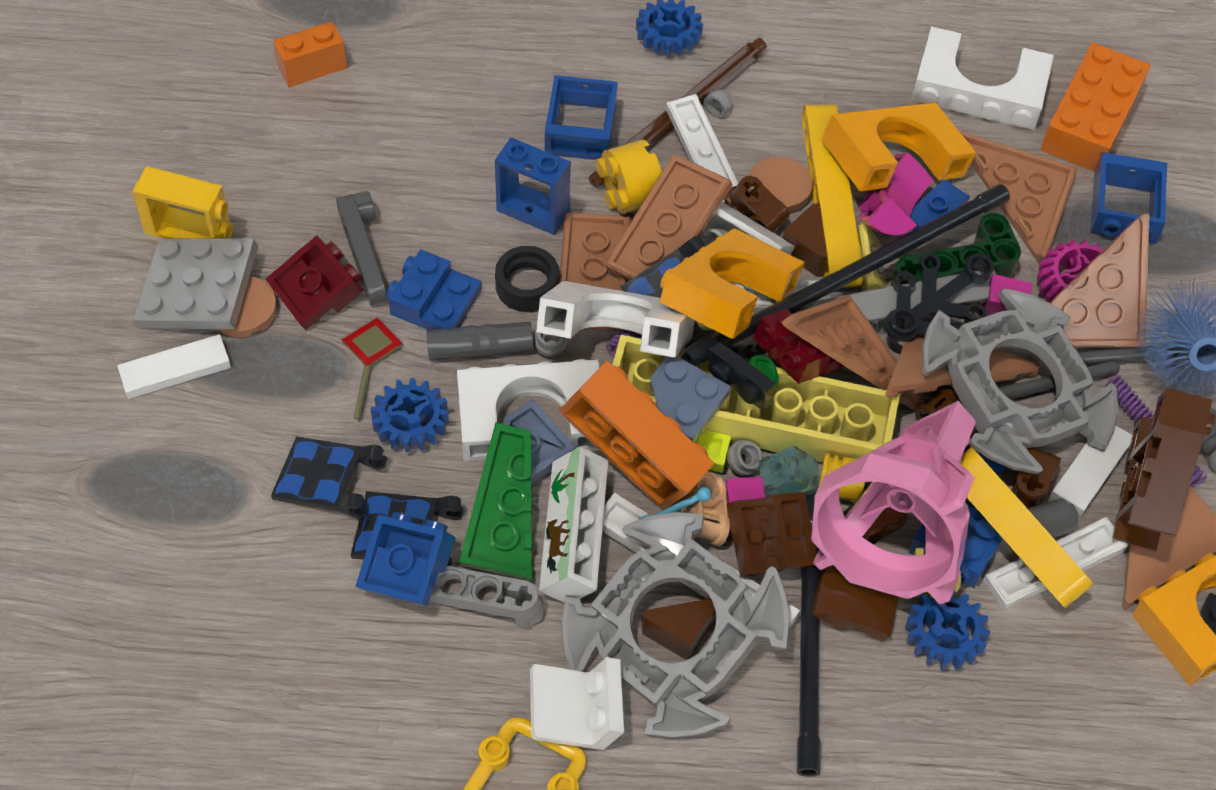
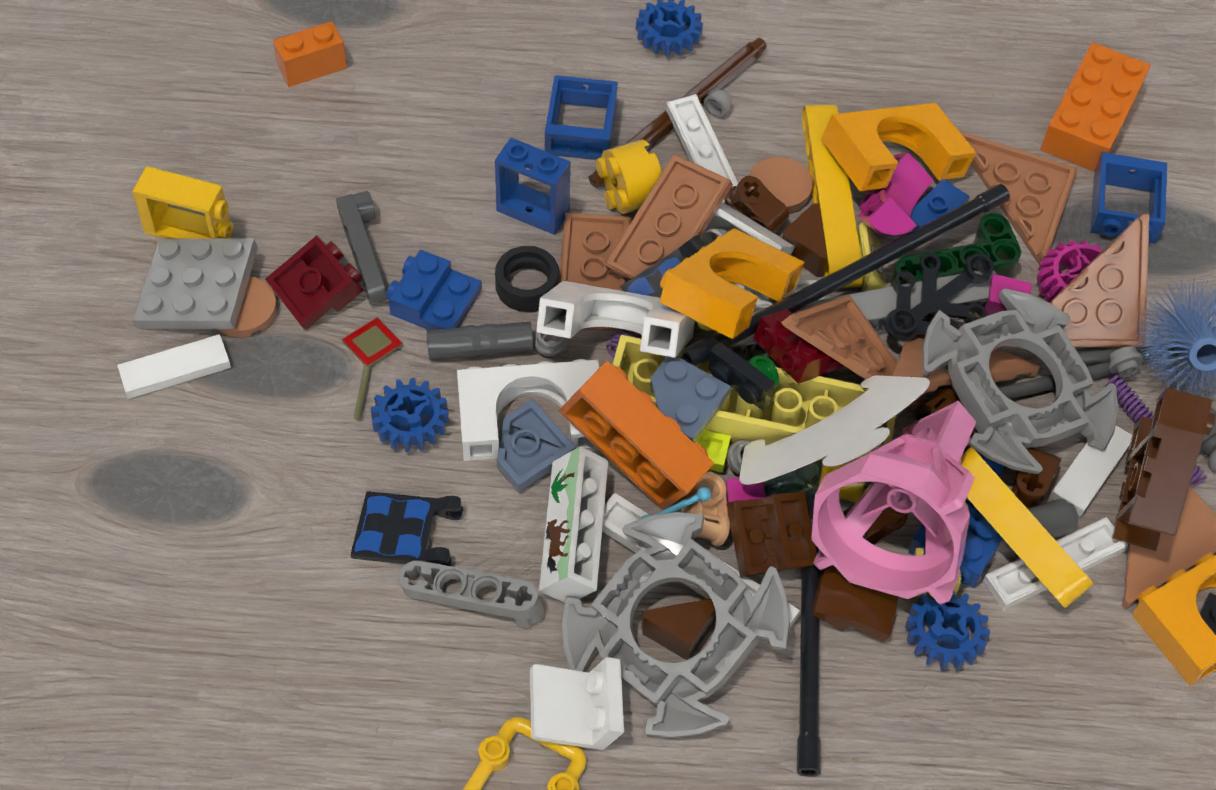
black flag [271,436,387,519] -> none
blue plate [355,512,456,607] -> none
green wing [459,422,532,582] -> none
white arch [911,26,1054,130] -> none
none -> white sticker [739,375,930,485]
none -> light grey plate [1108,347,1144,377]

